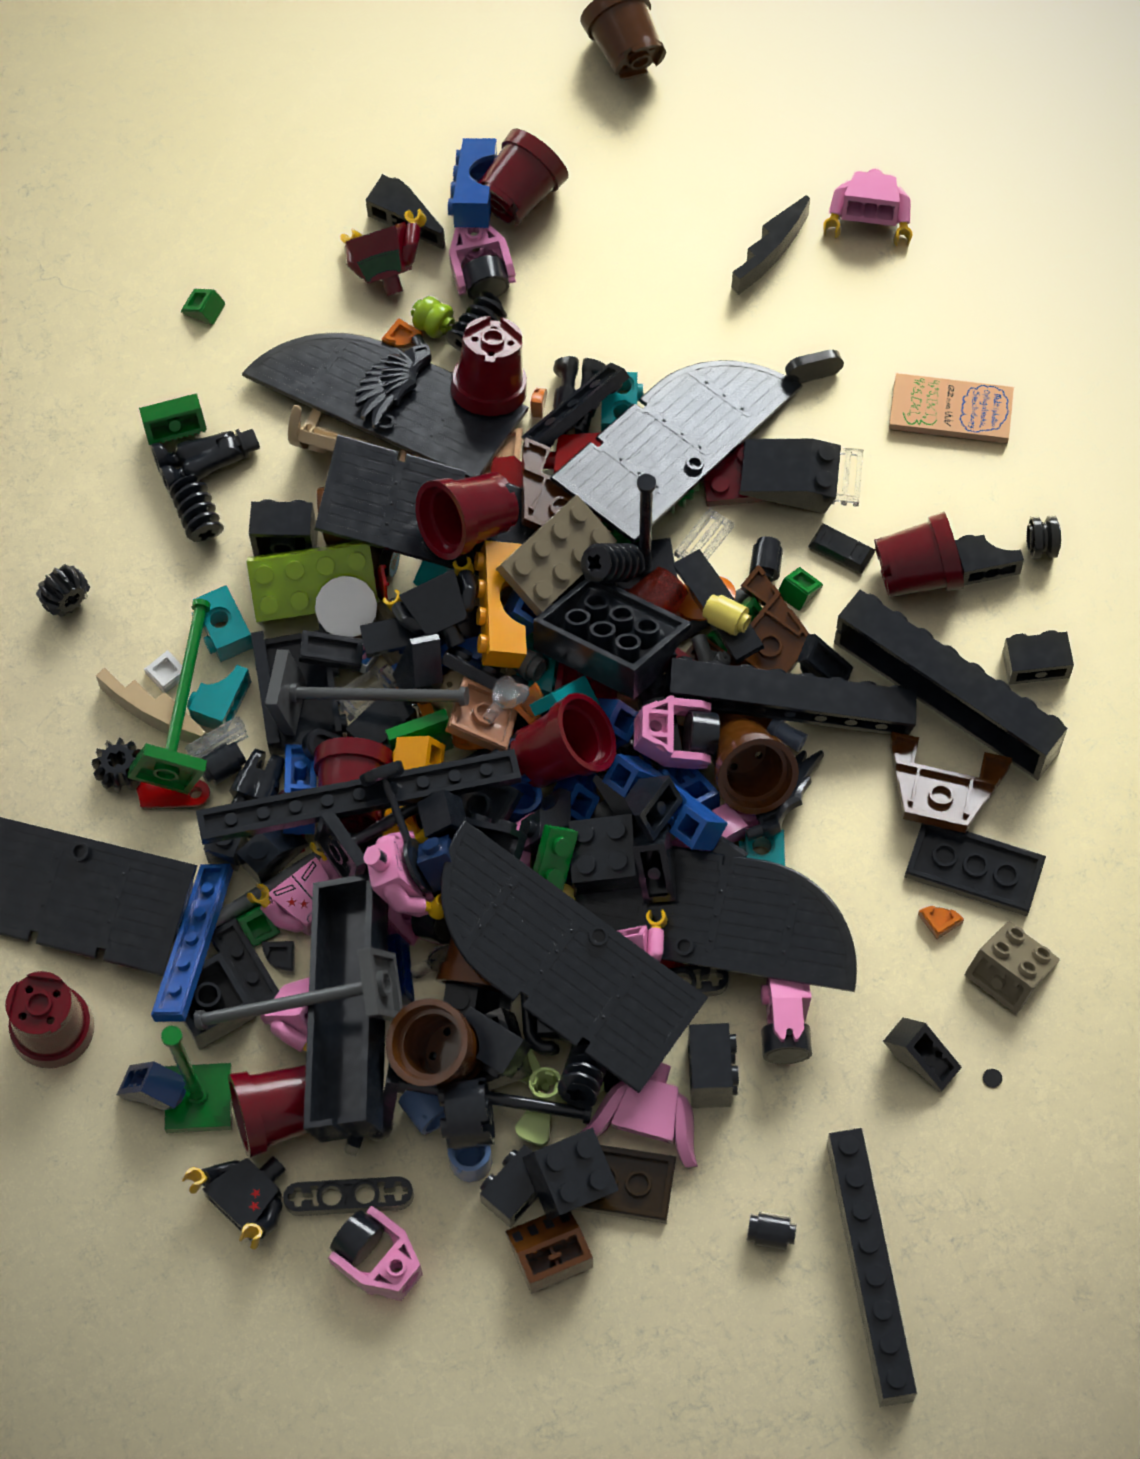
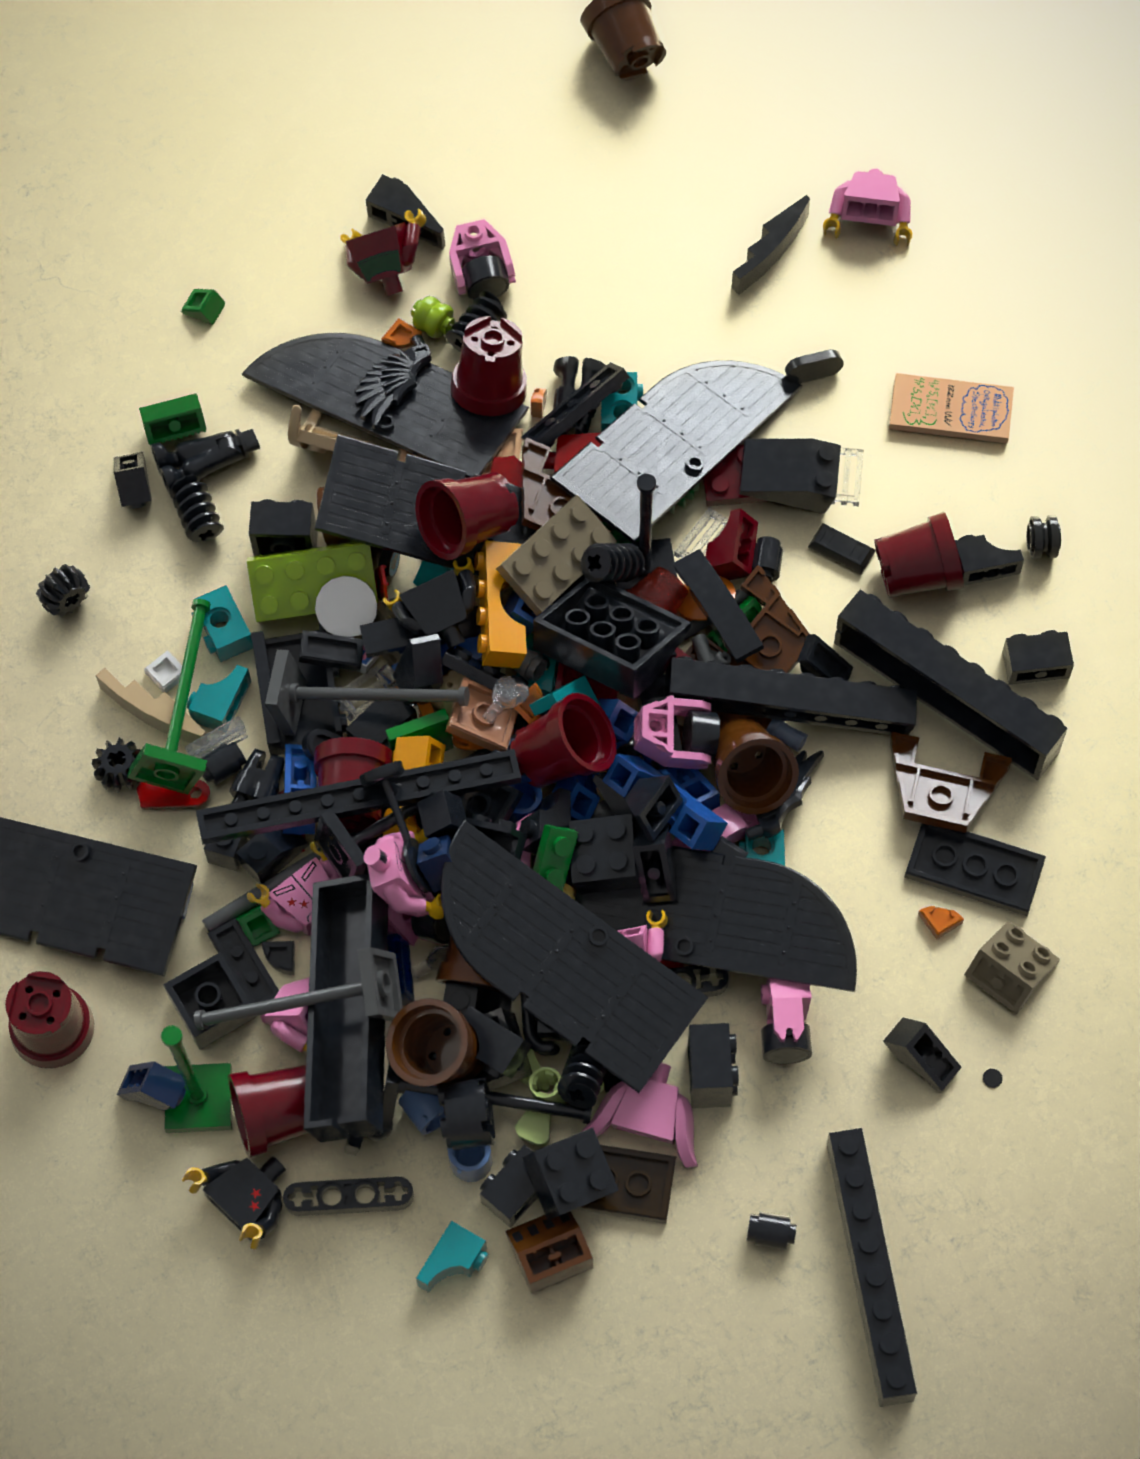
blue tile [151,864,233,1022] -> none
bright pink piece [328,1206,423,1301] -> none
blue arch [448,138,498,228] -> none
dark red piece [478,128,569,226] -> none
light yellow brick [702,594,751,636] -> none
green slope [778,567,823,611] -> none
none -> black slope [114,452,151,509]
none -> teal arch [416,1221,489,1293]
none -> dark red arch [705,508,759,581]

